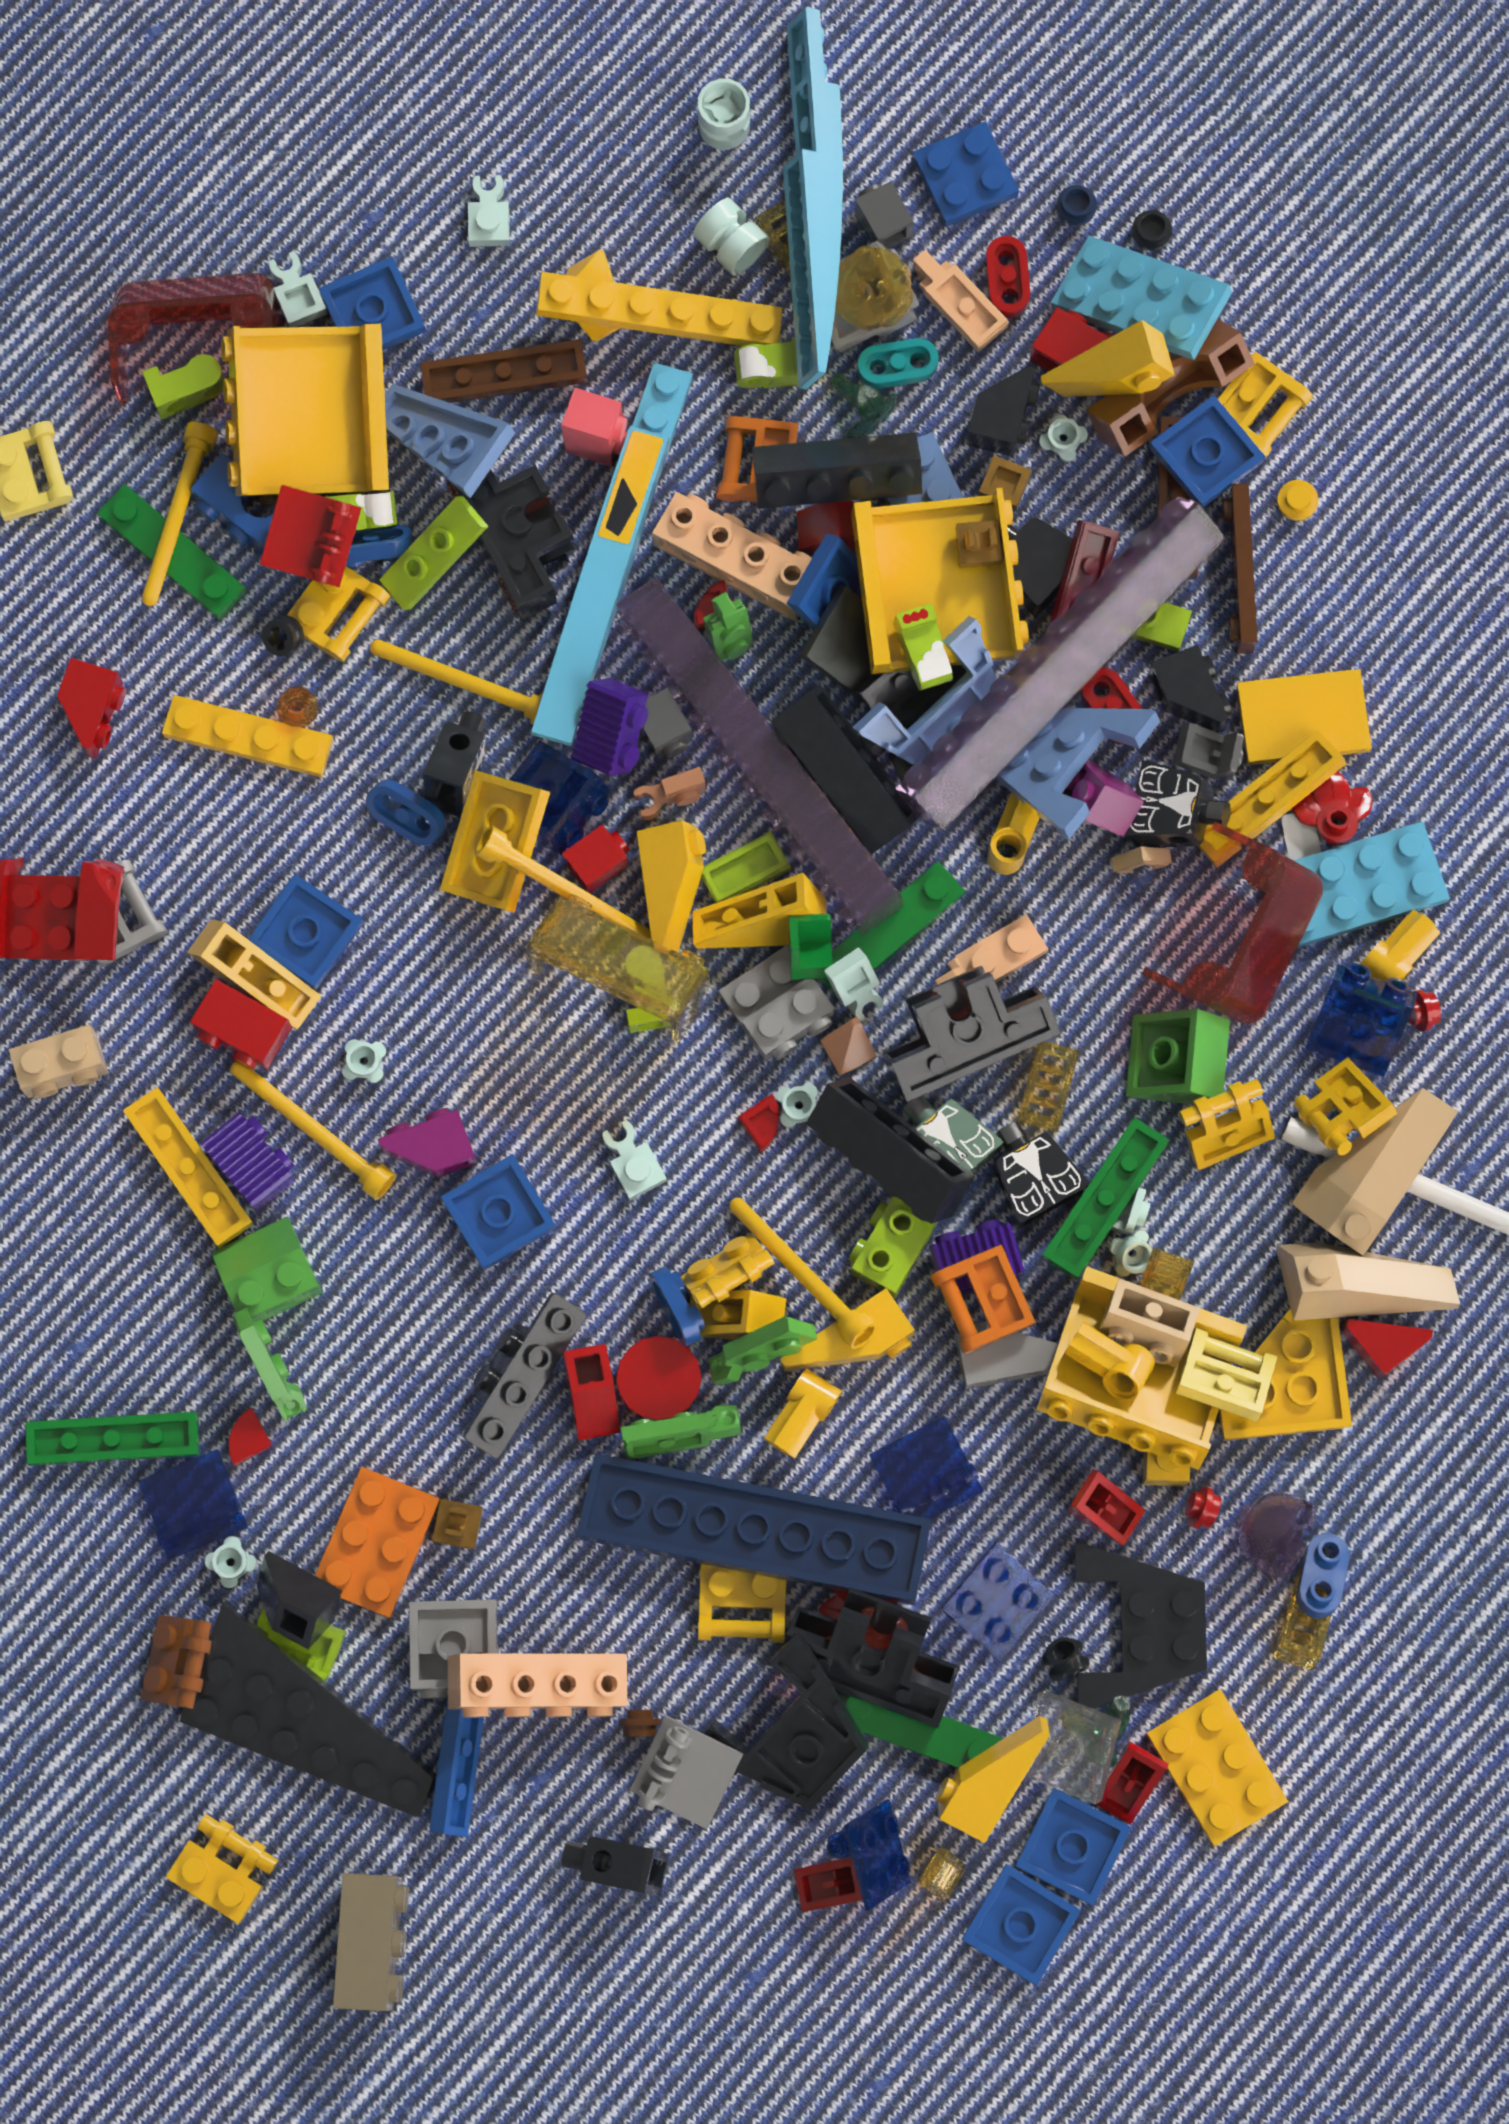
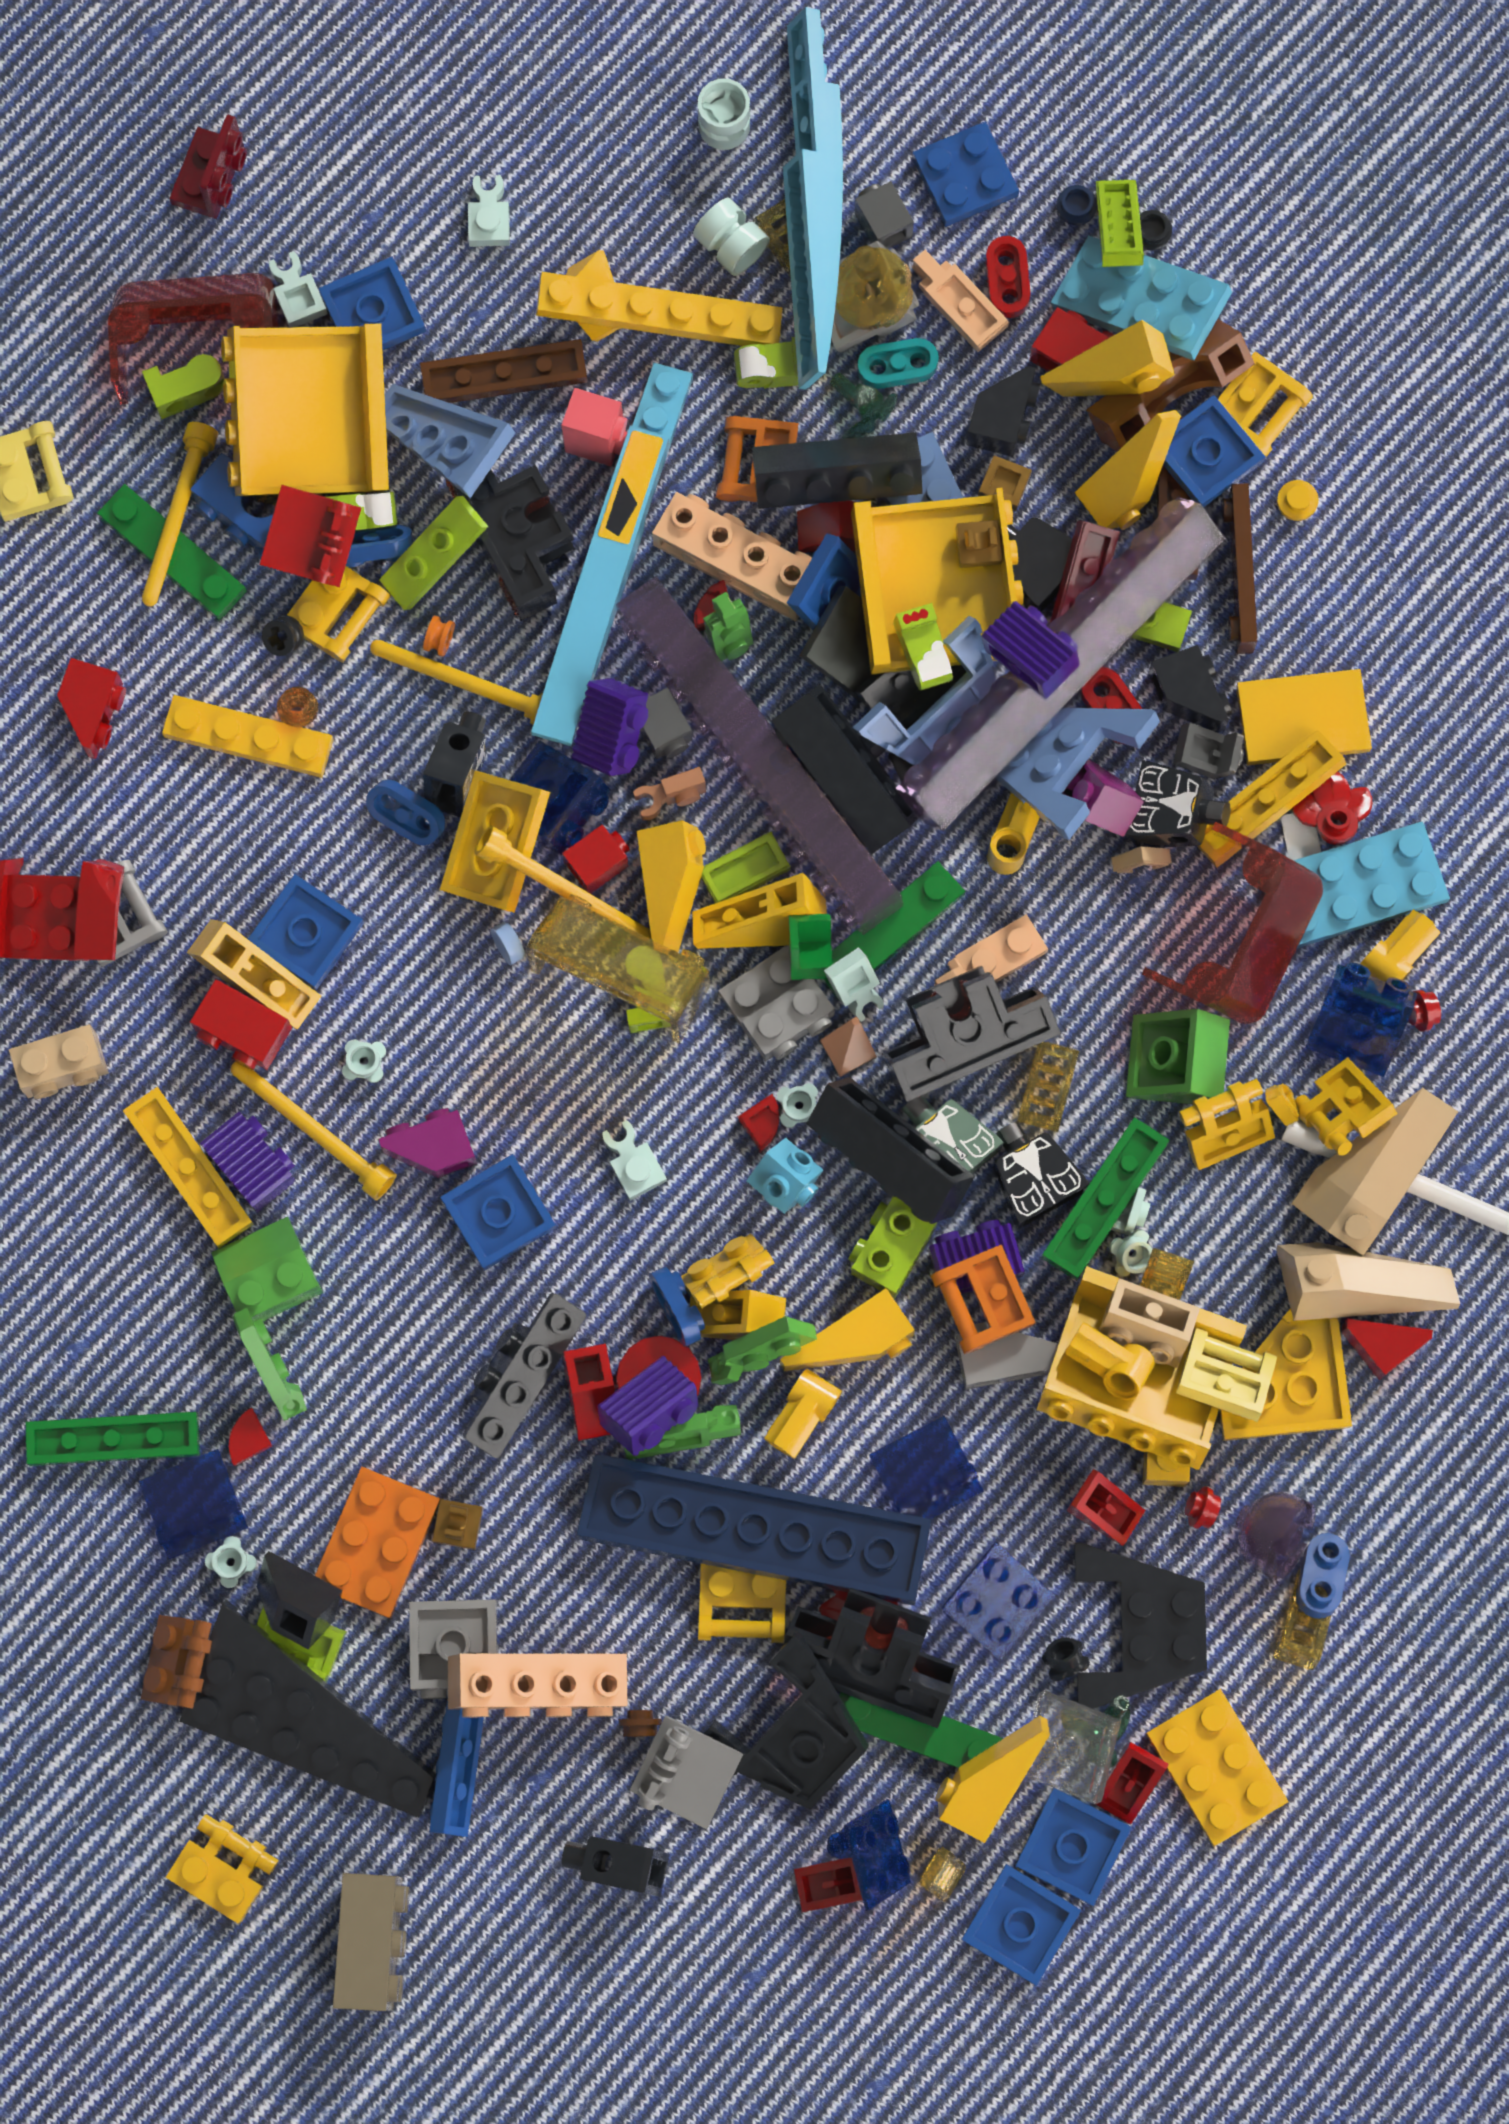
yellow piece [729,1198,877,1349] -> none
light aqua plate [1039,415,1088,462] -> none
none -> dark red bracket [169,114,247,219]
none -> orange bush [423,615,455,657]
none -> light blue tile [490,922,525,965]
none -> dark purple brick [597,1356,698,1456]
none -> medium azure brick [747,1138,824,1214]
none -> dark purple brick [981,601,1080,700]
none -> yellow slope [1074,410,1181,530]
none -> lime plate [1095,180,1144,267]
none -> yellow tile [1265,1084,1299,1126]

